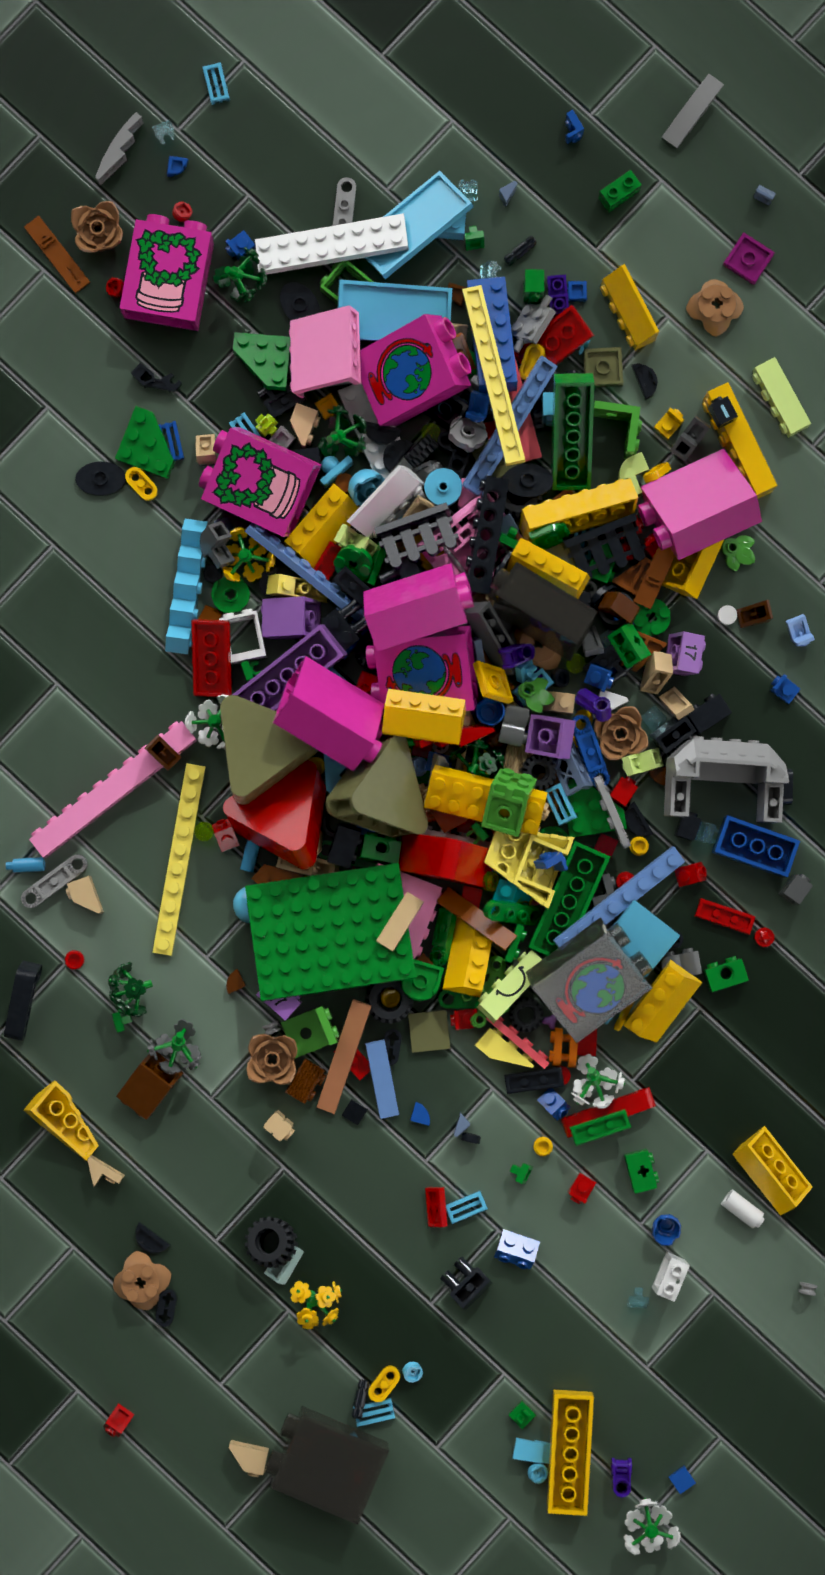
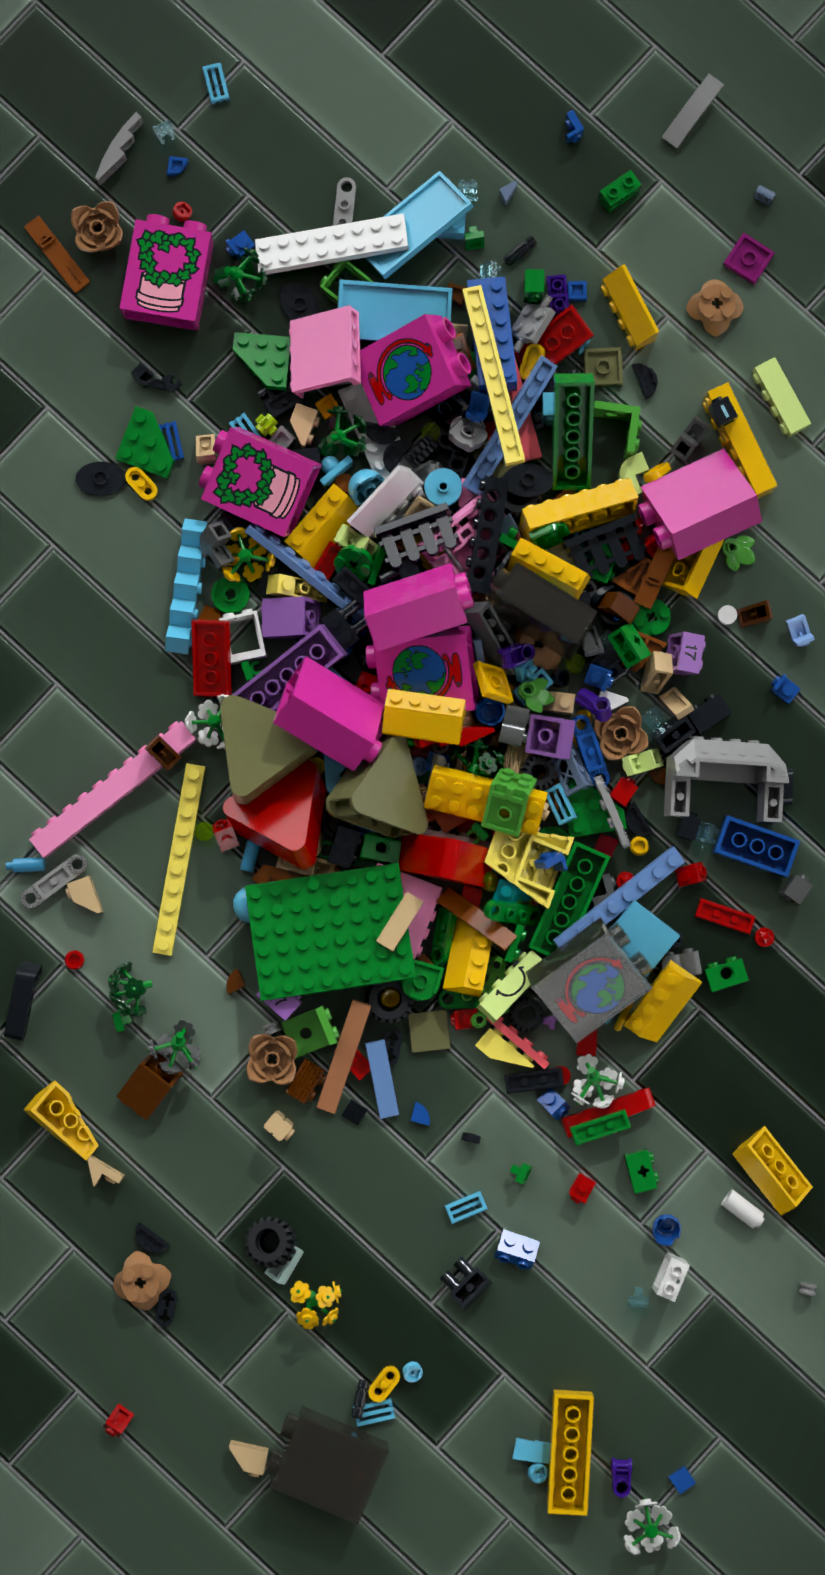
red tile [106,277,124,297] -> none
black tile [203,564,223,584] -> none
red plate [425,1187,448,1227] -> none
sand blue slope [454,1112,470,1137] -> none
green tile [508,1400,536,1429] -> none
yellow plate [533,1137,553,1156] -> none
orange brick [549,1027,578,1068] -> none
yellow bracket [654,407,684,440] -> none

